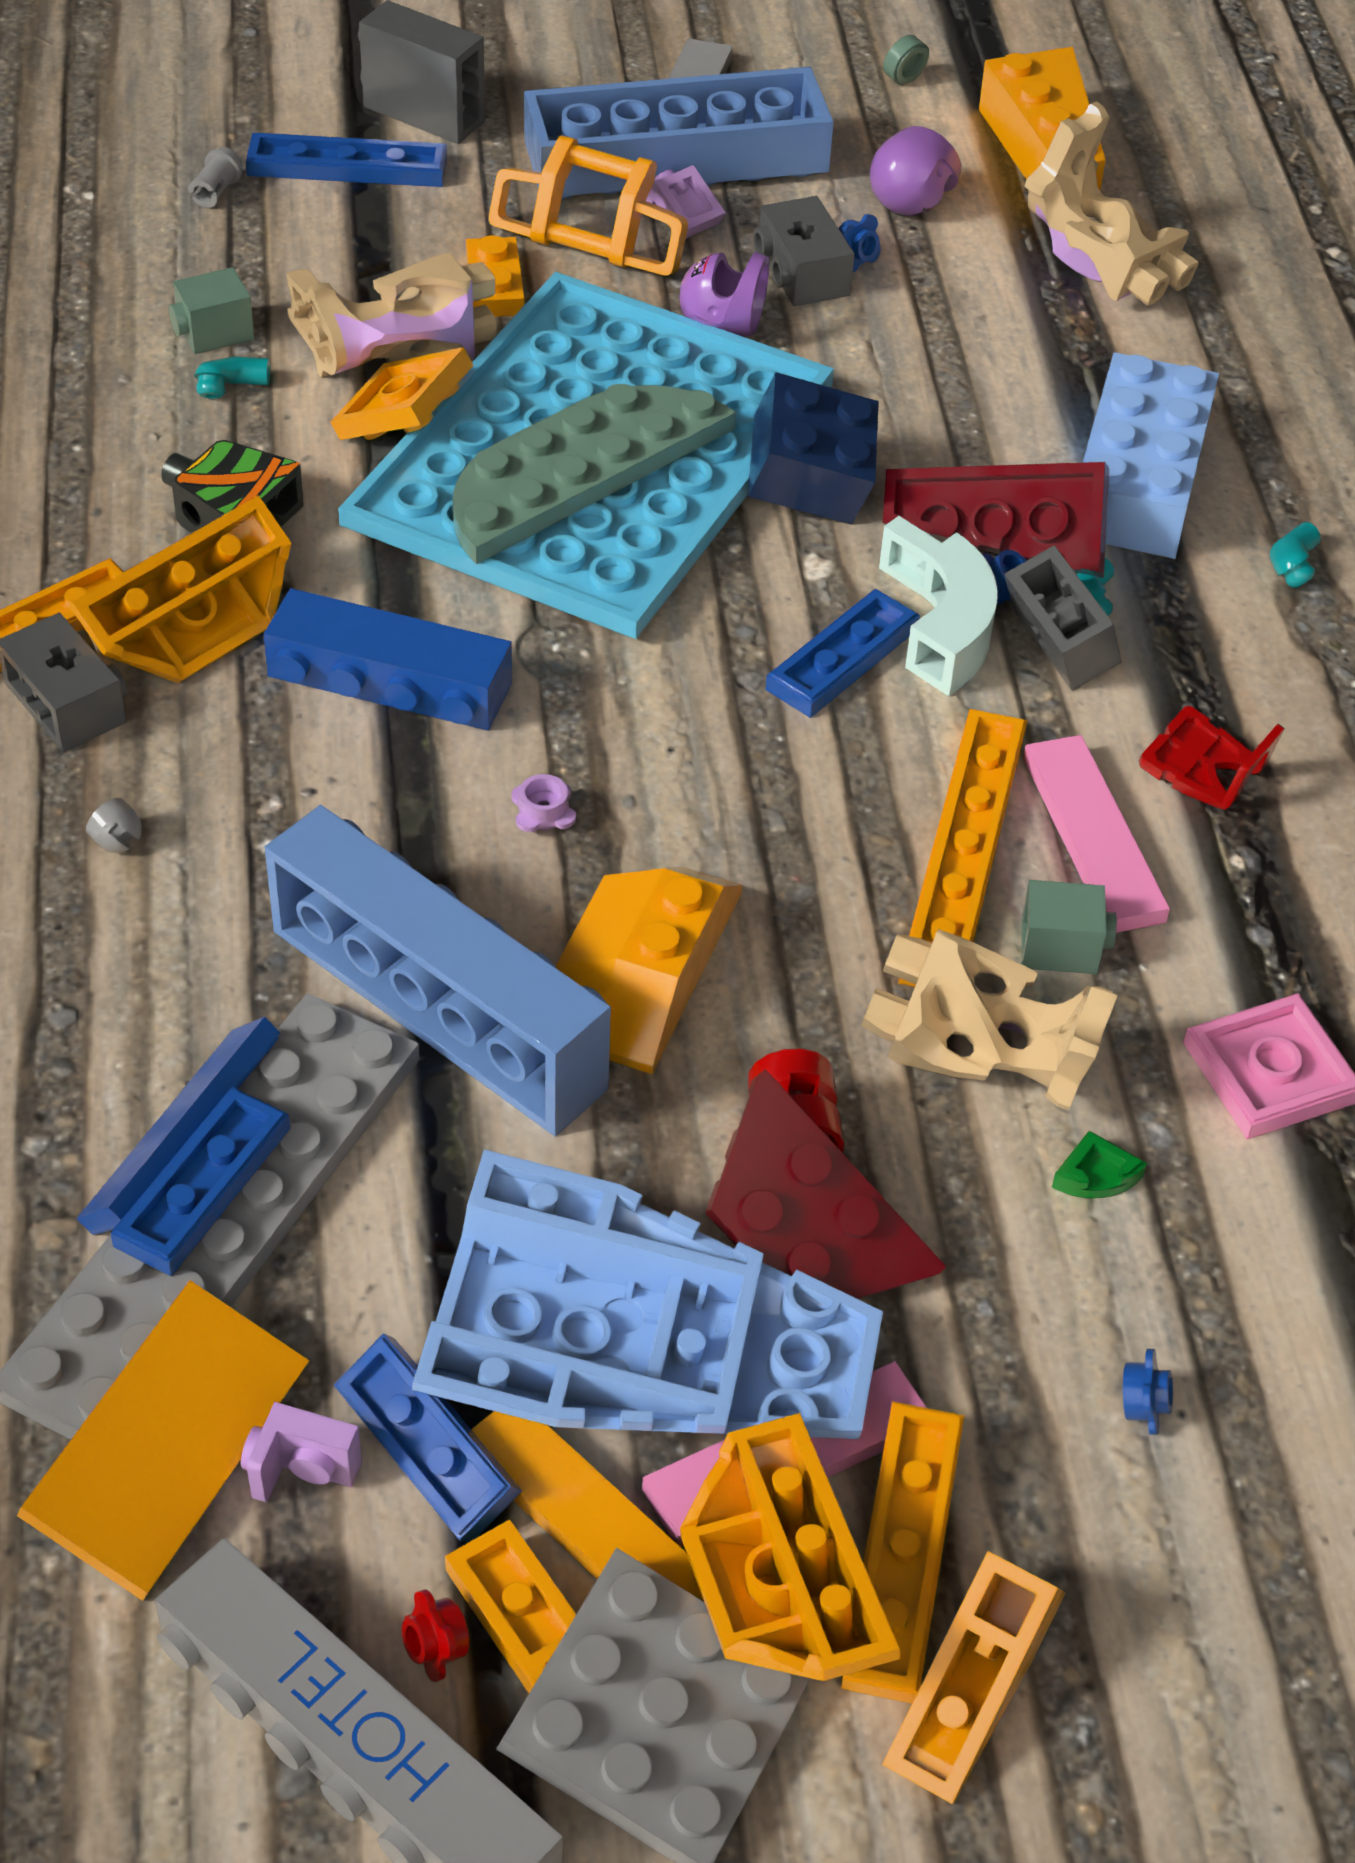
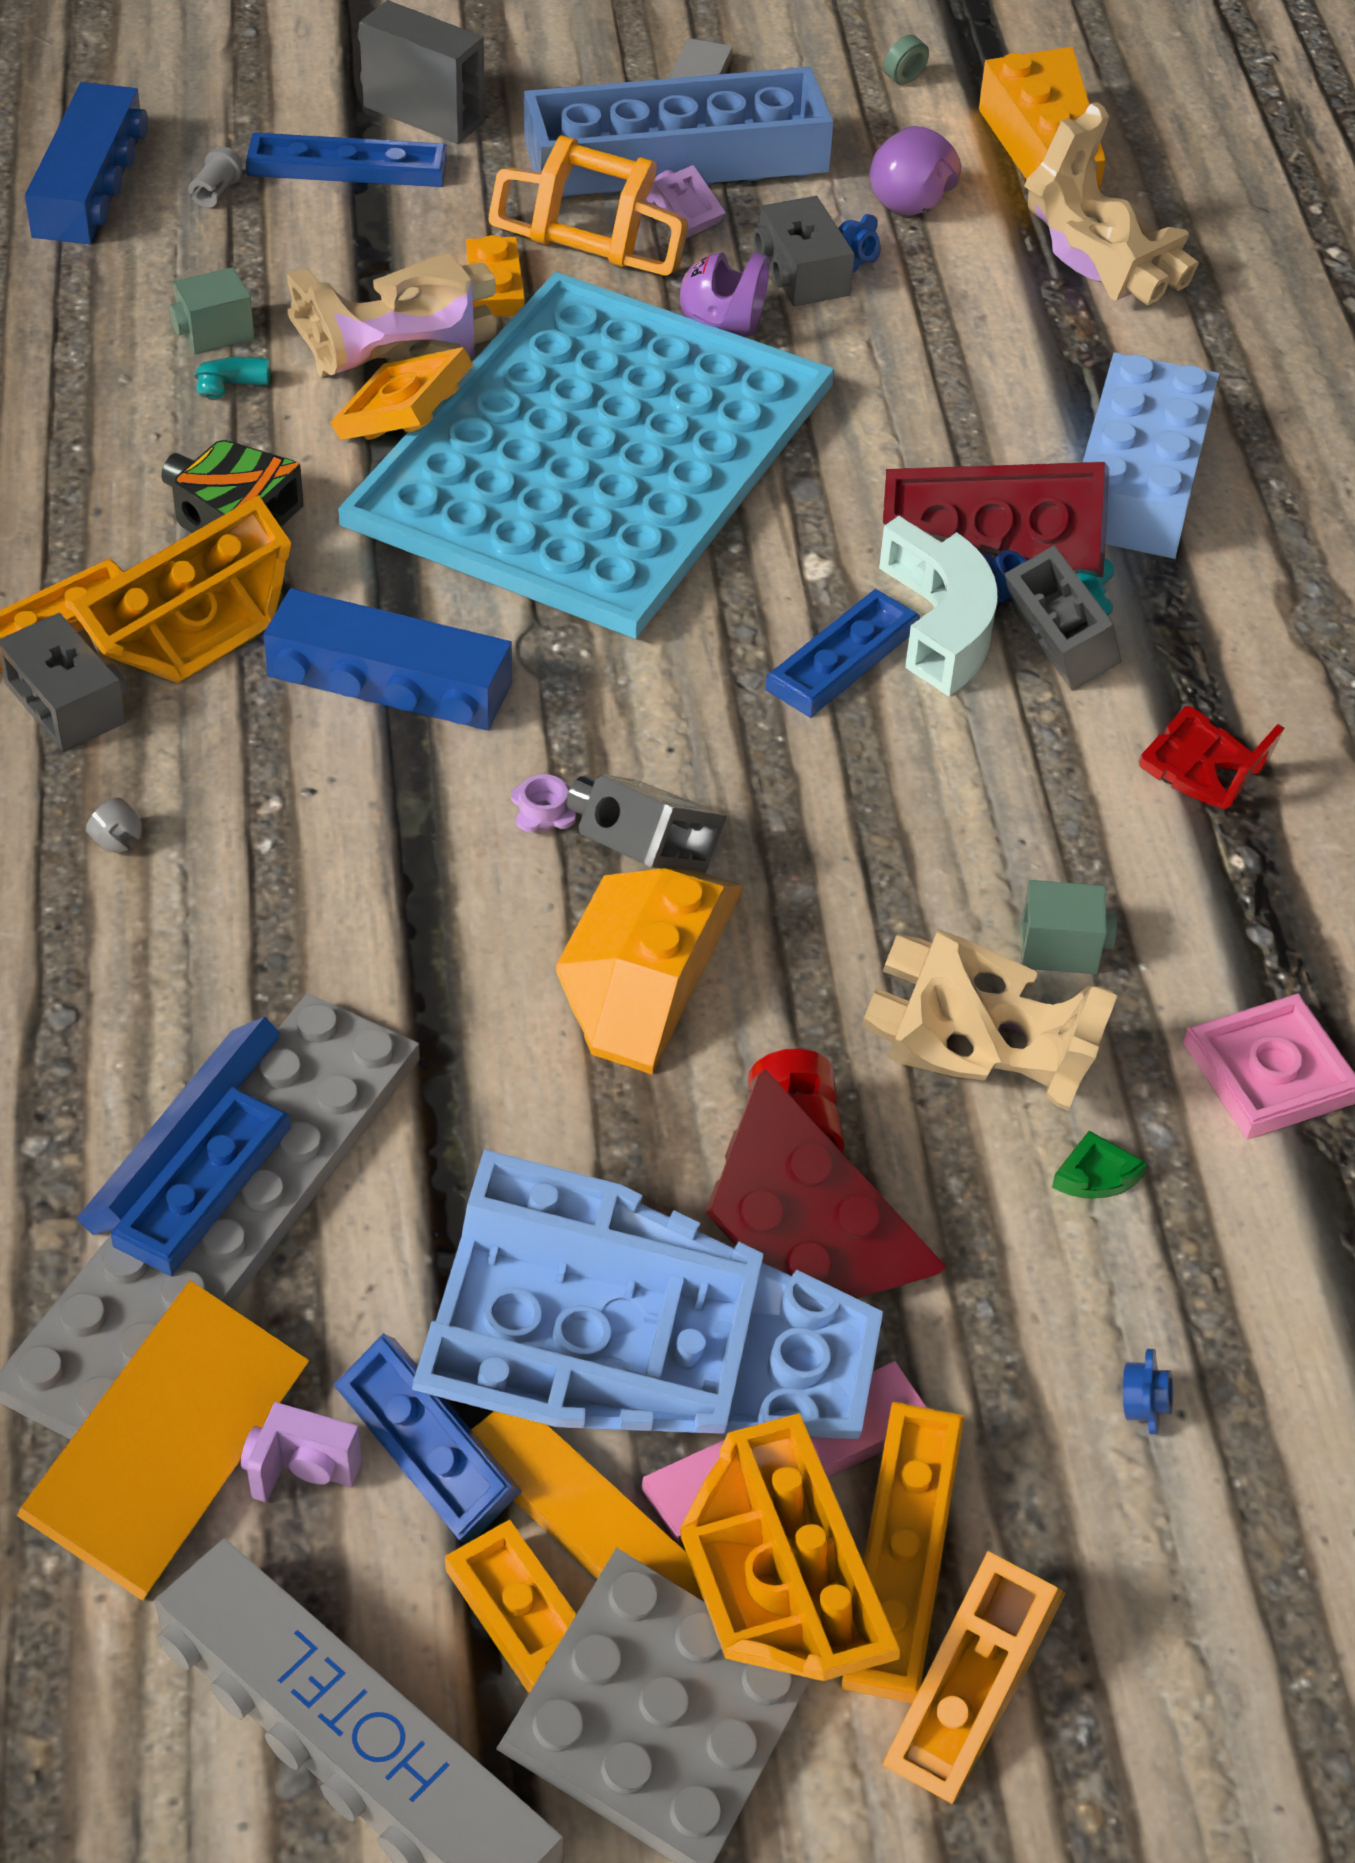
medium blue brick [264,804,611,1137] -> none
red plate [402,1589,469,1682] -> none
sand green plate [453,384,736,564] -> none
dark blue brick [748,372,879,525] -> none
light orange tile [898,709,1028,987] -> none
bright pink tile [1023,735,1170,933] -> none
teal arm [1269,522,1321,588] -> none
none -> blue brick [25,82,148,245]
none -> dark grey torso [567,774,727,873]

